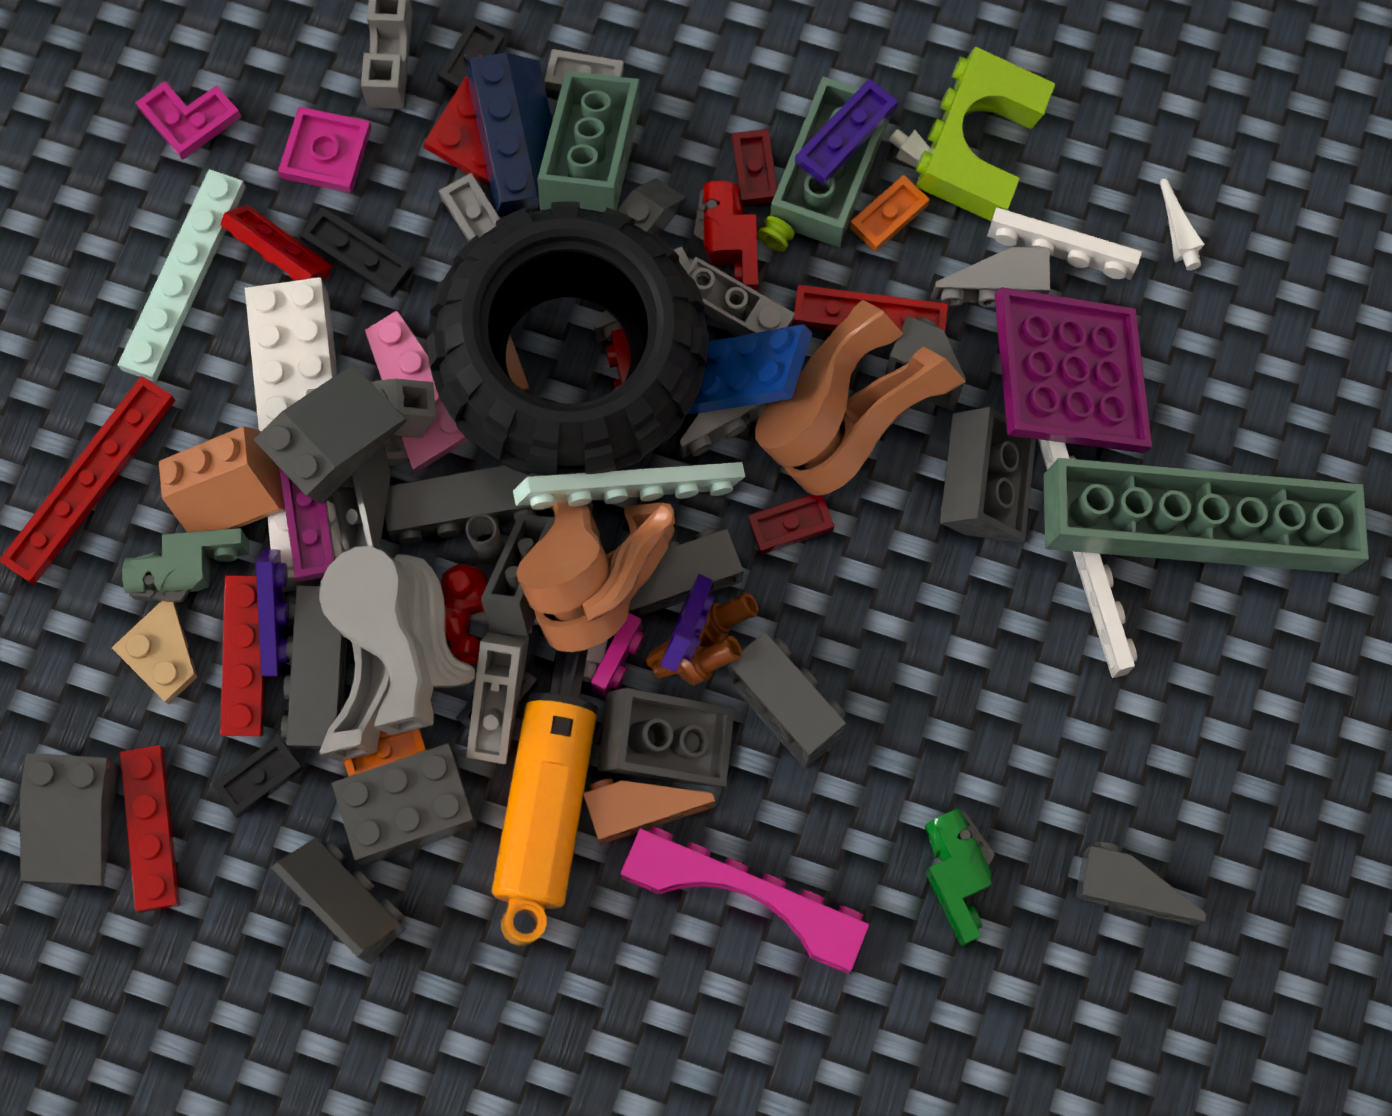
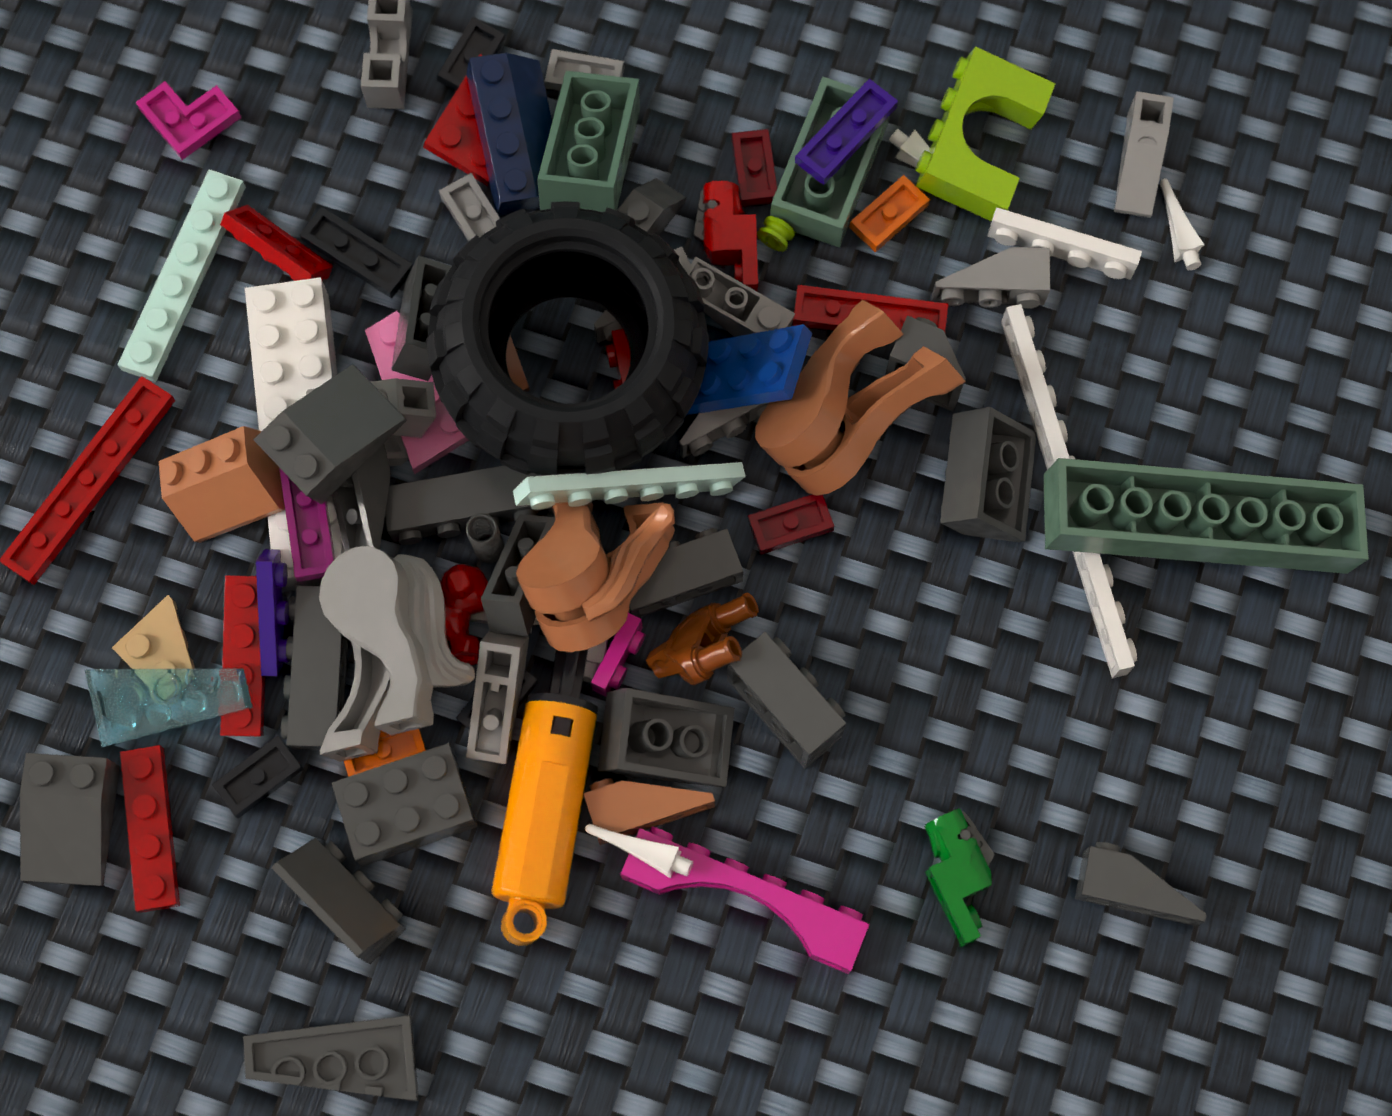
sand green plate [122,528,249,603] -> none
dark pink plate [278,106,372,194] -> none
dark purple plate [660,574,714,672] -> none
magenta plate [994,287,1152,453] -> none
none -> clear light blue wing [85,668,253,747]
none -> dark grey wing [243,1015,419,1101]
none -> dark grey brick [391,256,452,381]
none -> white piece [585,824,693,878]
none -> light grey slope [1114,91,1174,218]

